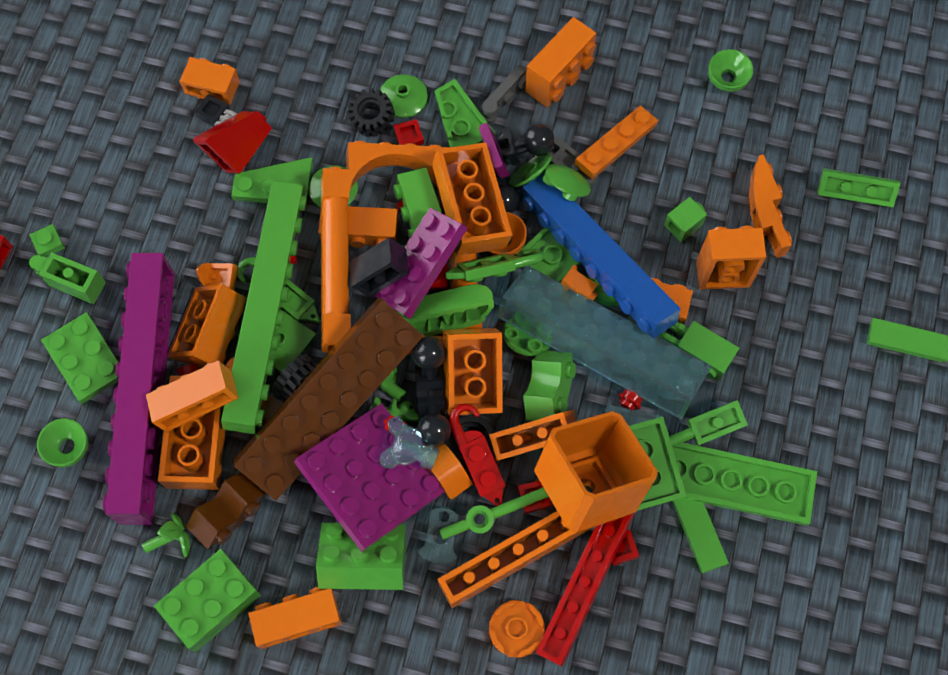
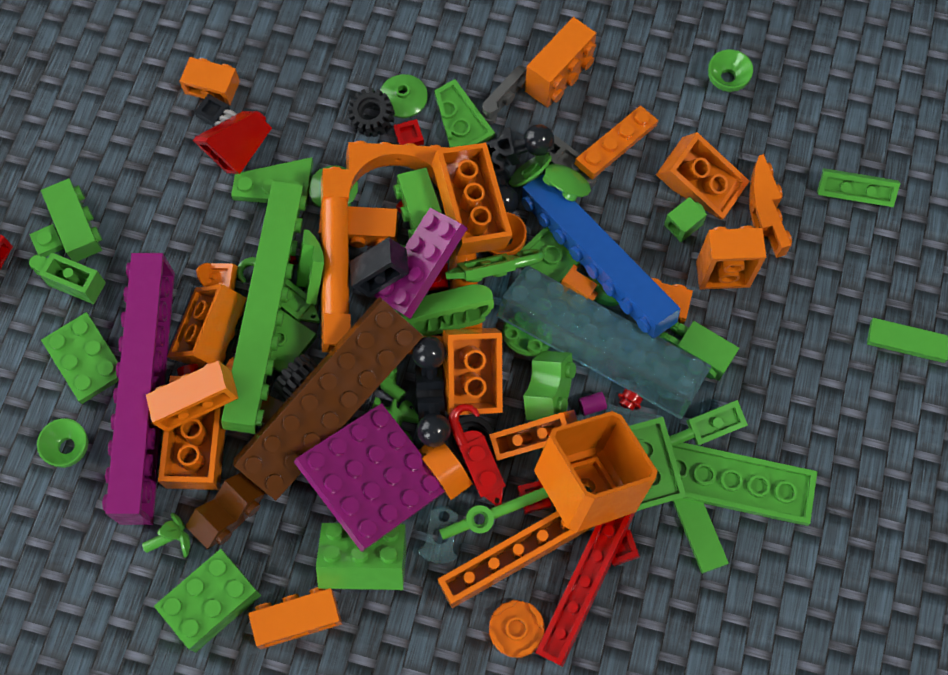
clear light blue animal [379,415,440,470] -> none
magenta tile [479,122,509,179] -> none
none -> bright green brick [41,178,103,262]
none -> bright green slope [296,230,324,305]
none -> magenta hinge [578,392,607,416]
none -> orange slope [656,132,749,220]

